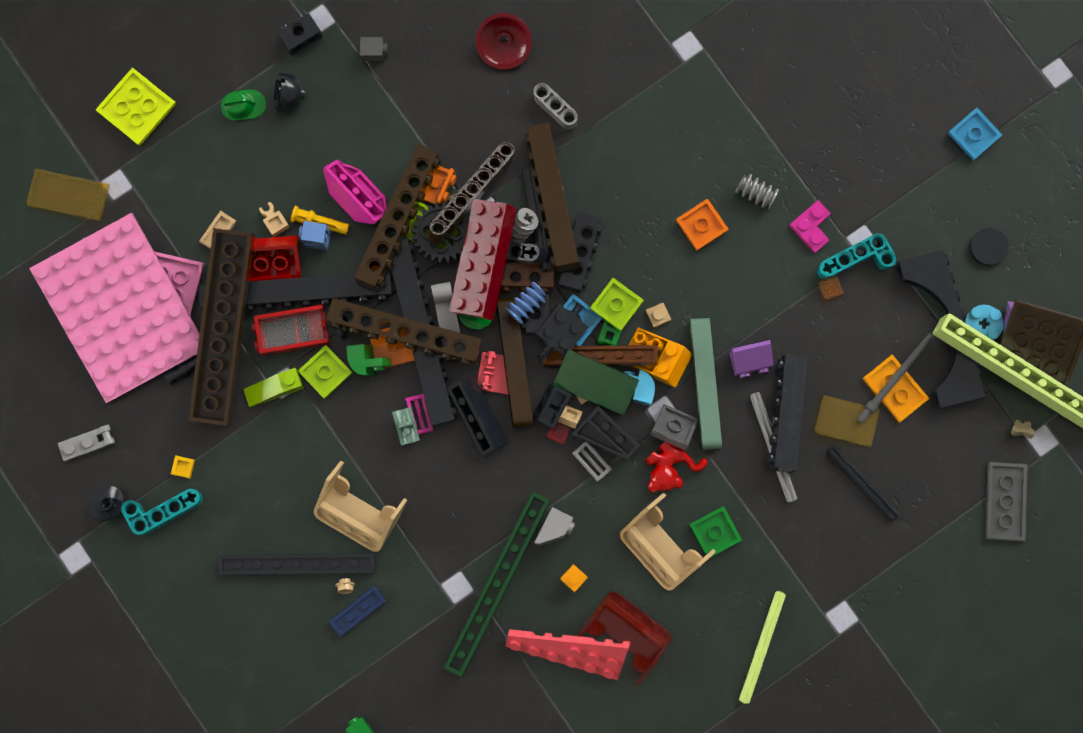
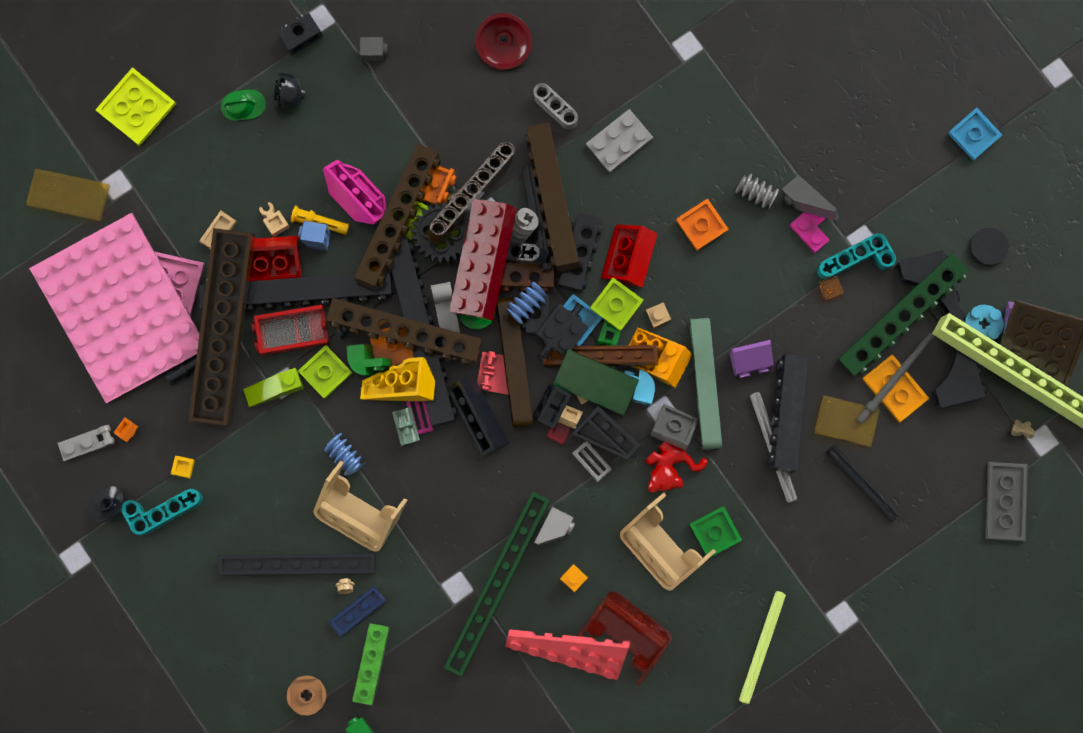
none -> orange plate [114,417,138,442]
none -> medium nougat plate [287,676,327,715]
none -> medium blue piece [324,433,366,476]
none -> bright green piece [353,623,391,705]
none -> yellow wedge [360,357,435,401]
none -> light grey plate [586,109,653,174]
none -> red slope [601,225,658,288]
none -> dark grey slope [782,175,839,221]
none -> dark green brick [838,253,969,376]

